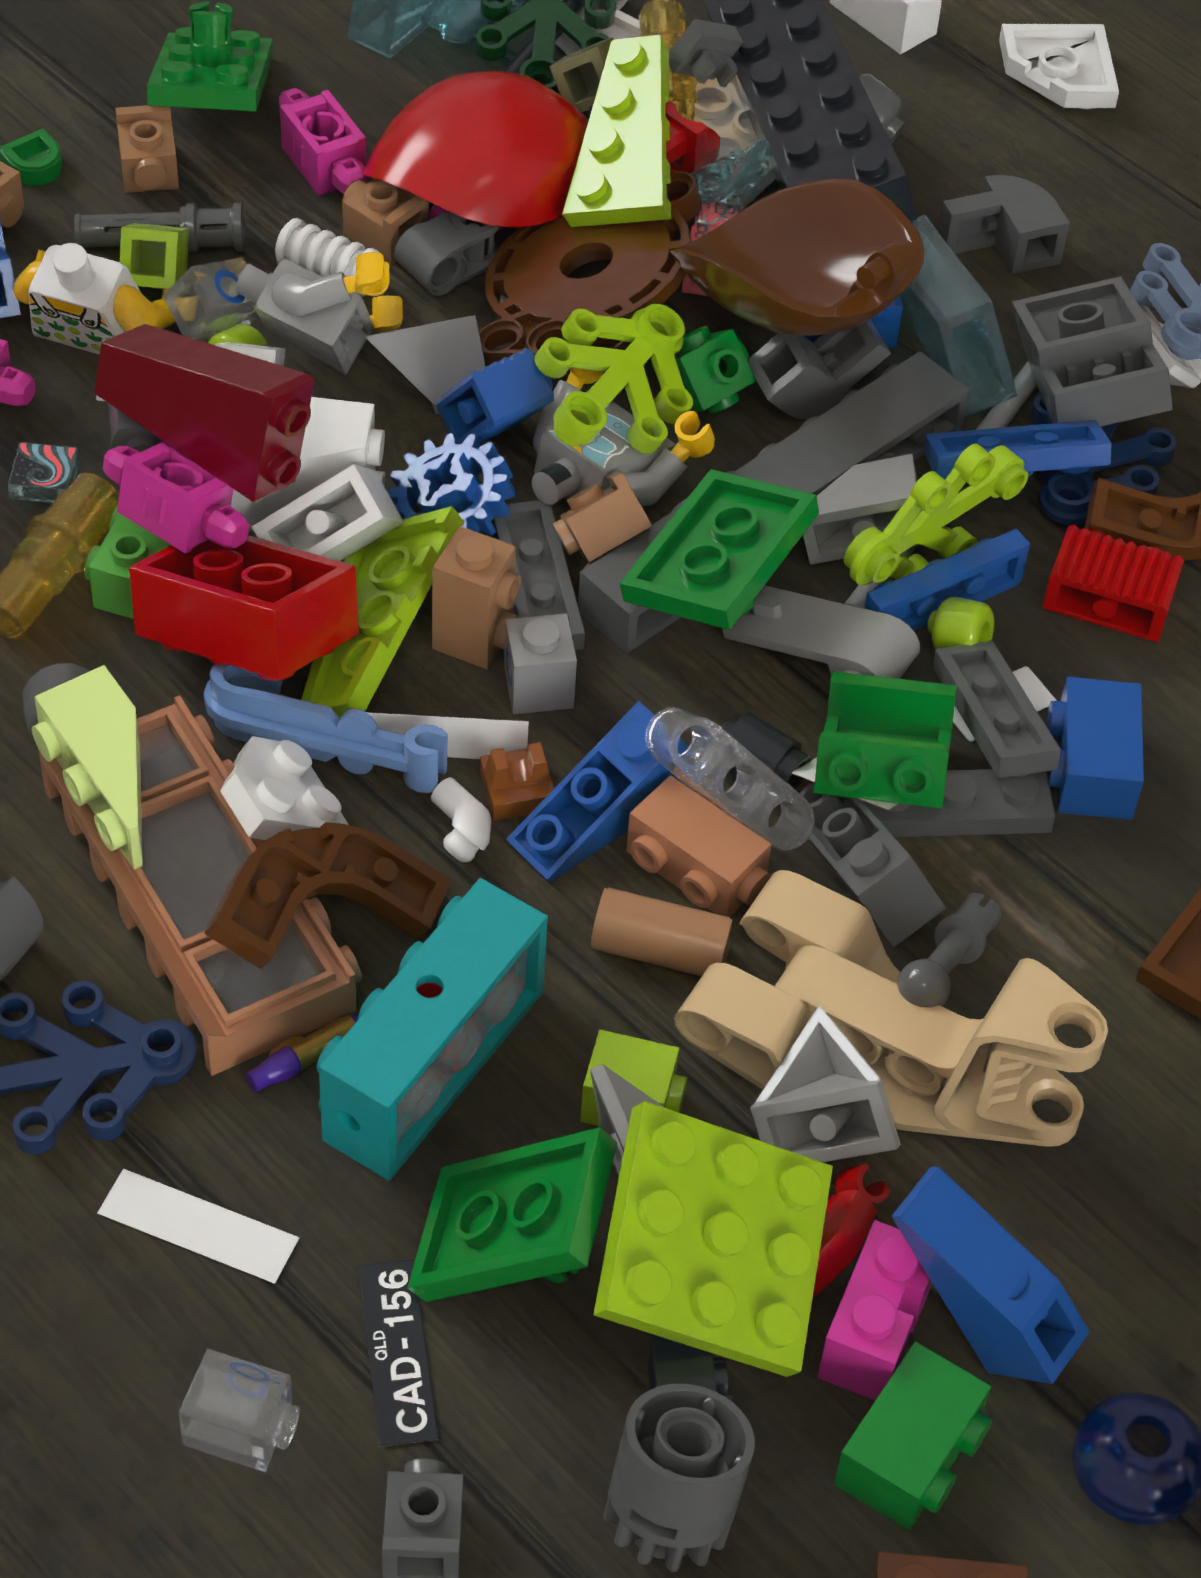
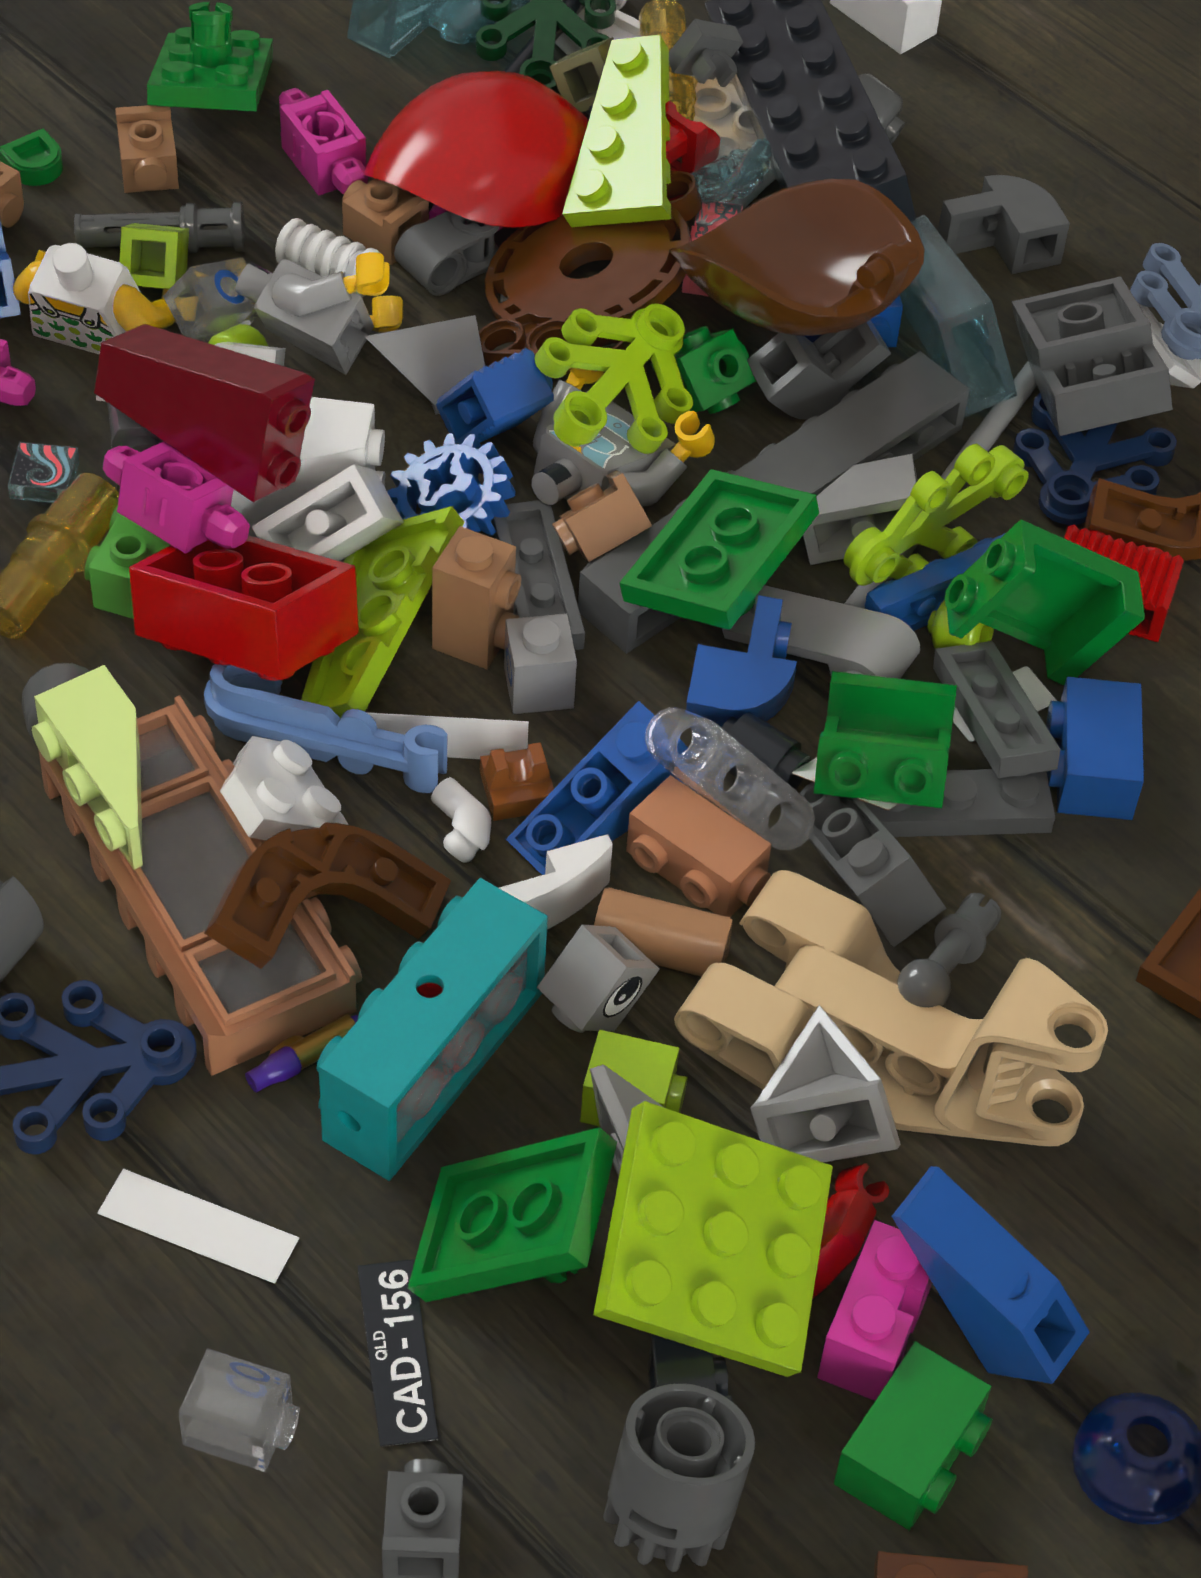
blue plate [925,420,1112,479] -> none
white plate [999,24,1119,109] -> none
none -> white slope [499,834,613,929]
none -> light grey brick [537,925,660,1033]
none -> blue brick [686,595,797,729]
none -> green panel [945,519,1145,685]

